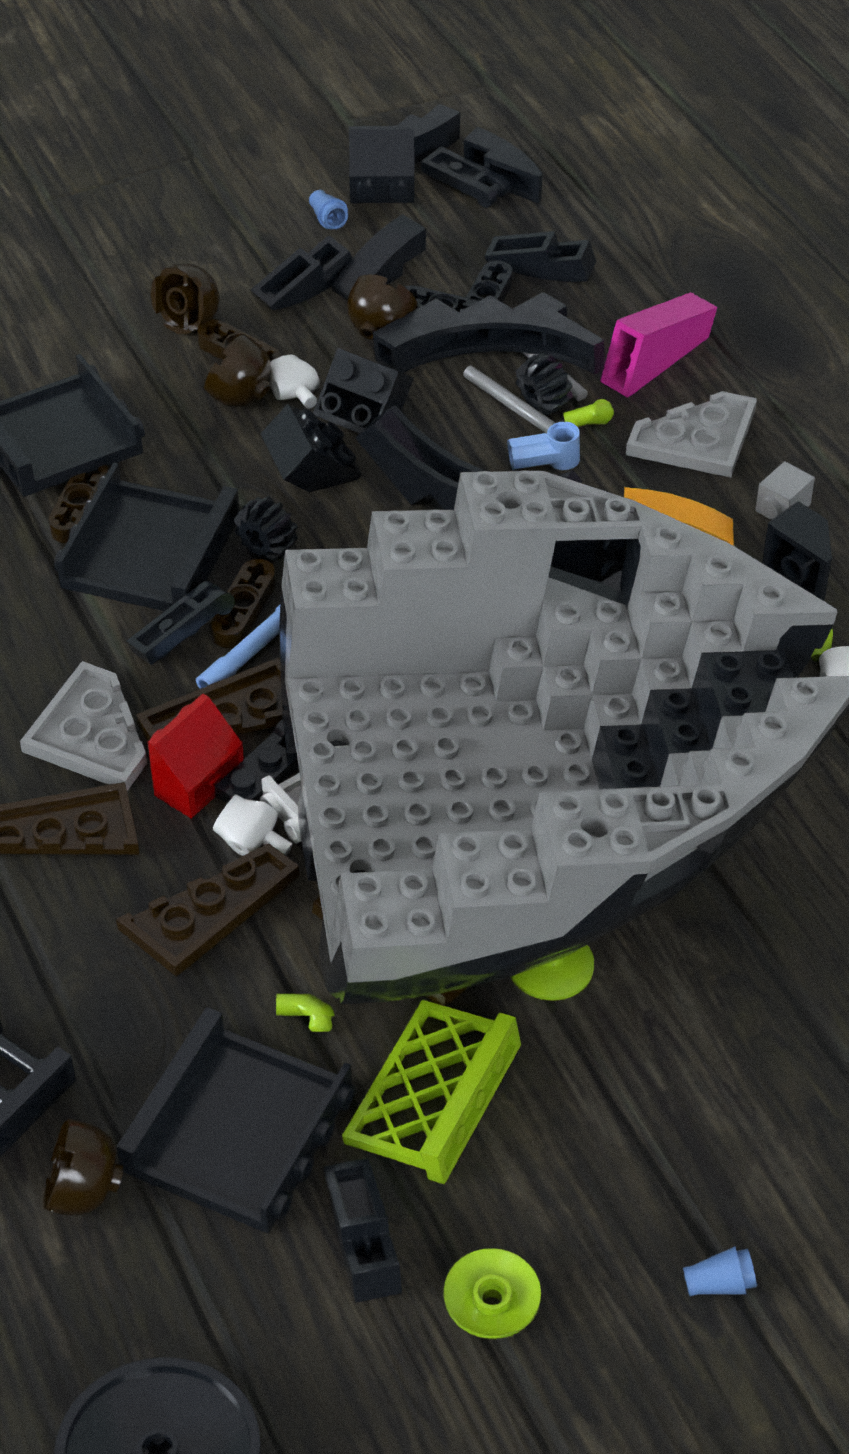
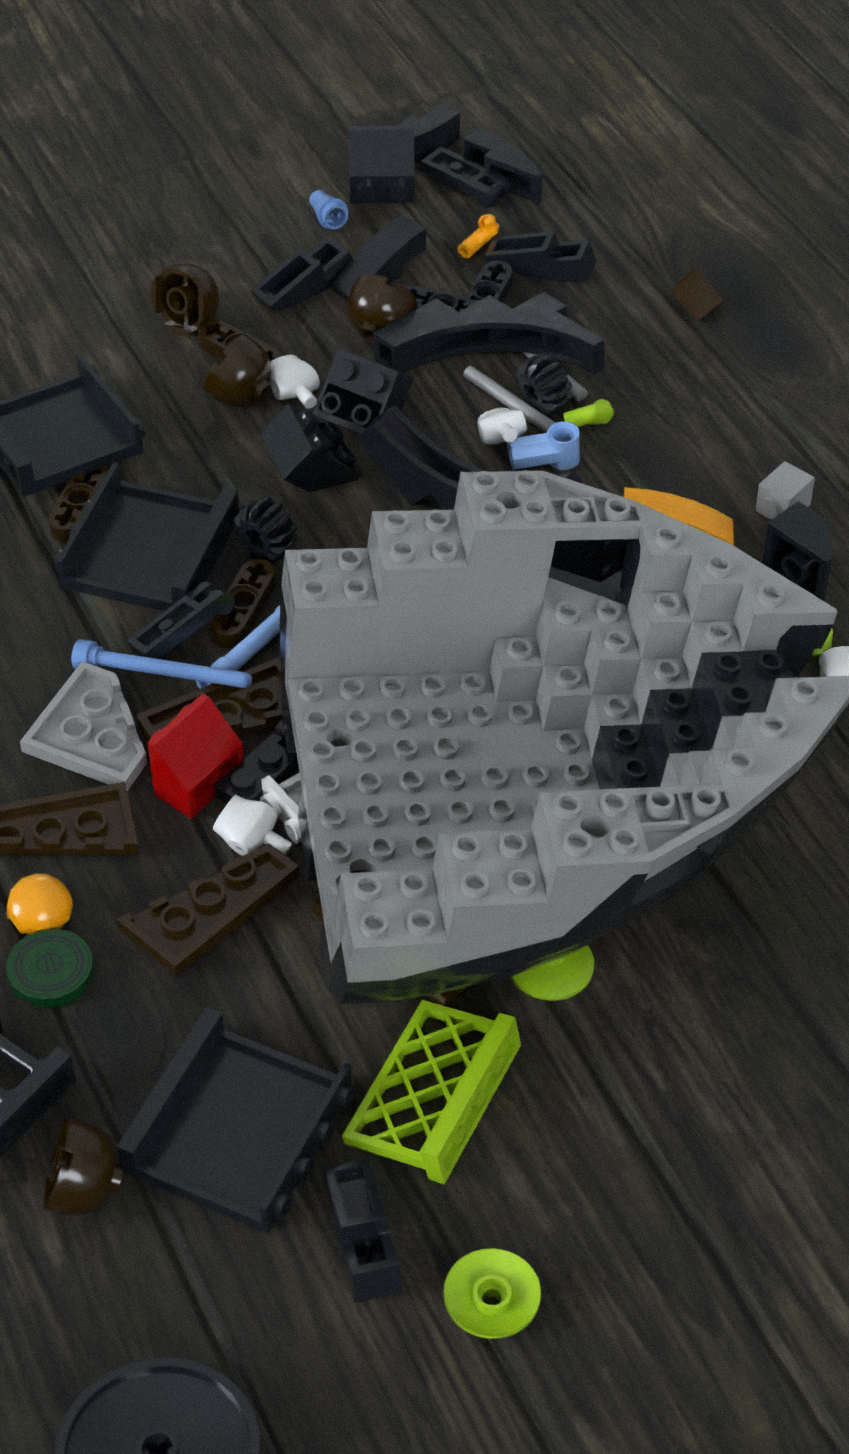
lime arm [276,993,335,1032] -> none
dark pink slope [600,292,718,397] -> none
light grey plate [626,391,757,478] -> none
medium blue cone [683,1246,757,1296] -> none
none -> dark green tile [6,929,94,1008]
none -> light orange hair [7,873,73,934]
none -> medium blue piece [71,639,252,688]
none -> light orange arm [457,214,499,259]
none -> white piece [477,408,527,445]
none -> dark brown panel [670,267,723,321]

